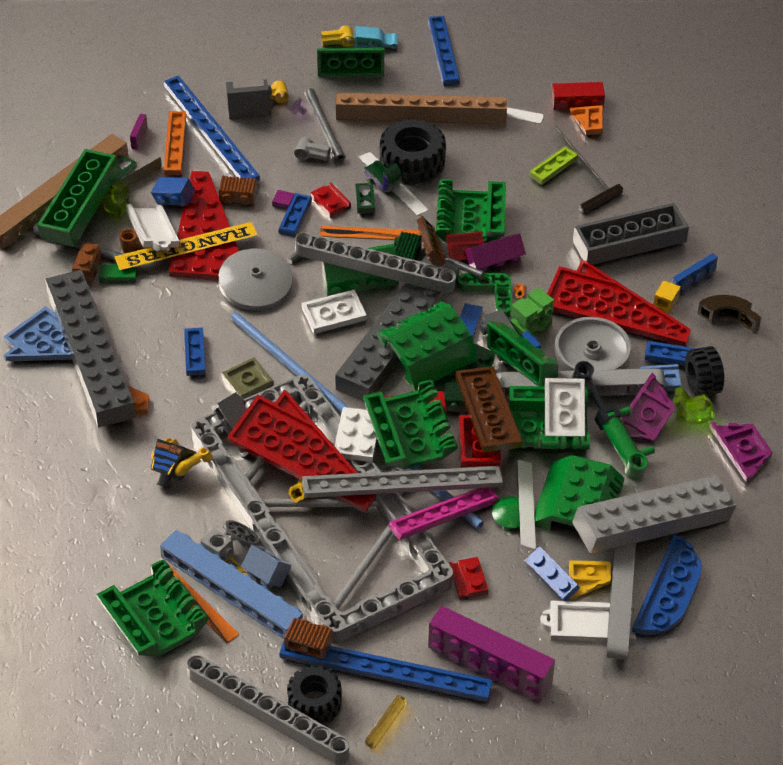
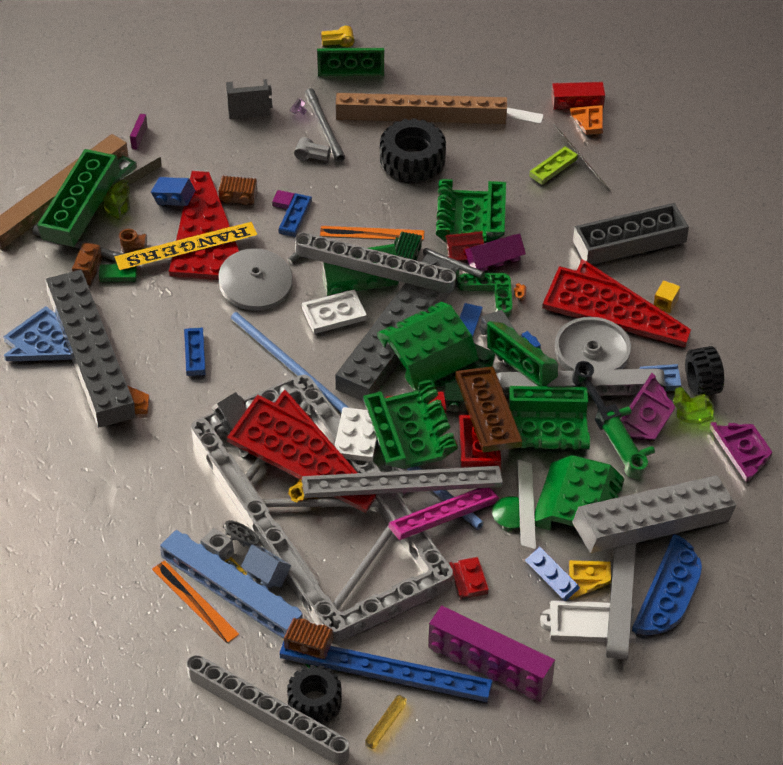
green slope [96,560,209,657] -> none
white piece [126,204,179,251] -> none
torso [151,438,213,488] -> none
orange plate [163,111,187,175] -> none
blue plate [164,75,260,181] -> none
olive tile [221,357,274,399] -> none
yellow piece [269,80,289,103] -> none
red plate [310,182,351,218] -> none
medium azure piece [354,26,398,49] -> none
dark green piece [355,183,375,213] -> none
white sticker [359,152,428,215] -> none
dark green animal [364,160,402,192] -> none
reddish brown plate [417,216,446,267] -> none
blue tile [428,16,460,86] -> none
bright green brick [510,287,554,337] -> none
white plate [545,378,585,438] -> none
dark brown axle [579,184,623,214] -> none
blue plate [644,341,696,366] -> none
blue plate [672,253,718,291] -> none
dark brown arch [697,295,761,333] -> none

